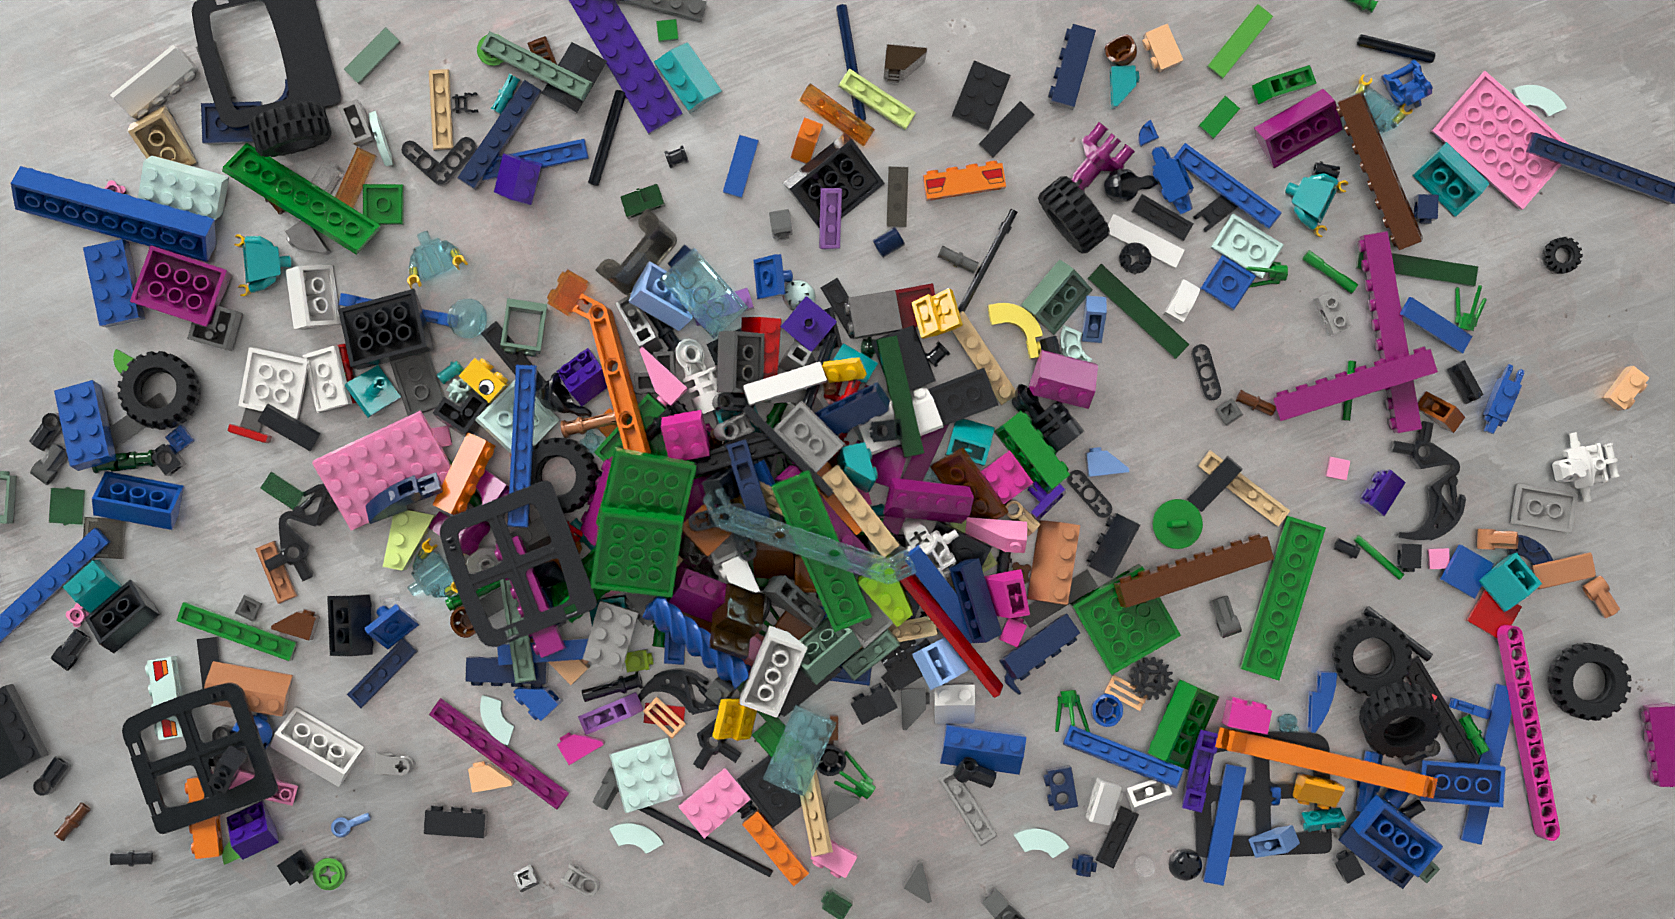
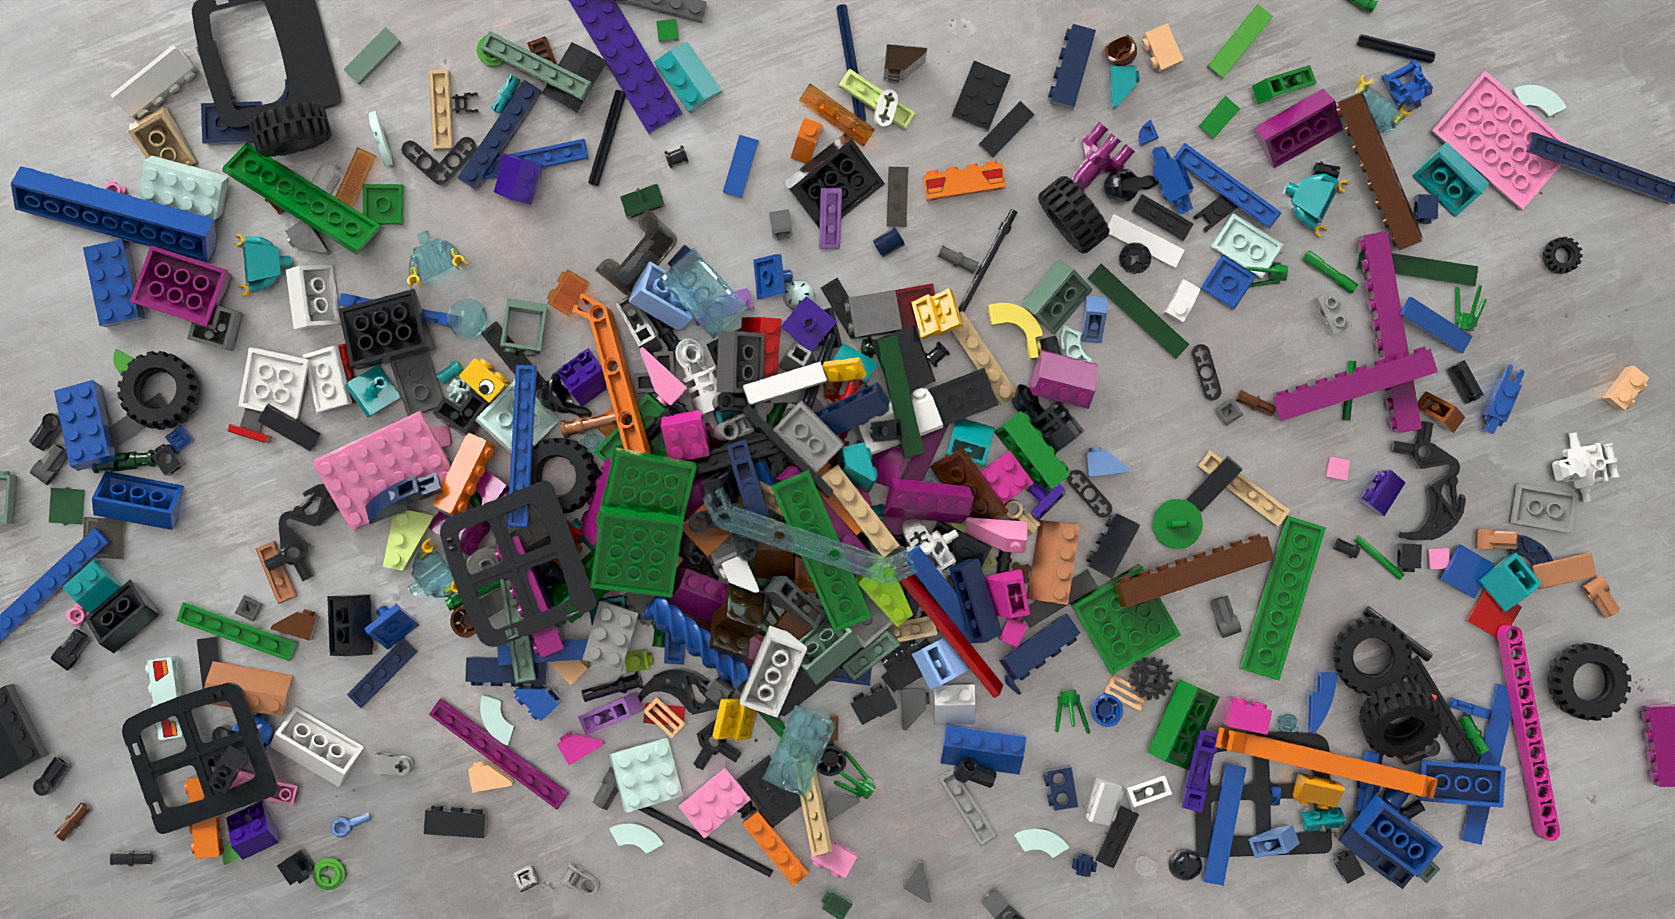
clear green tile [260,472,304,510] -> none
light grey brick [338,99,375,147] -> none
green tile [752,722,793,765] -> none
blue tile [1063,725,1184,789] -> none
none -> white beam [873,89,898,128]

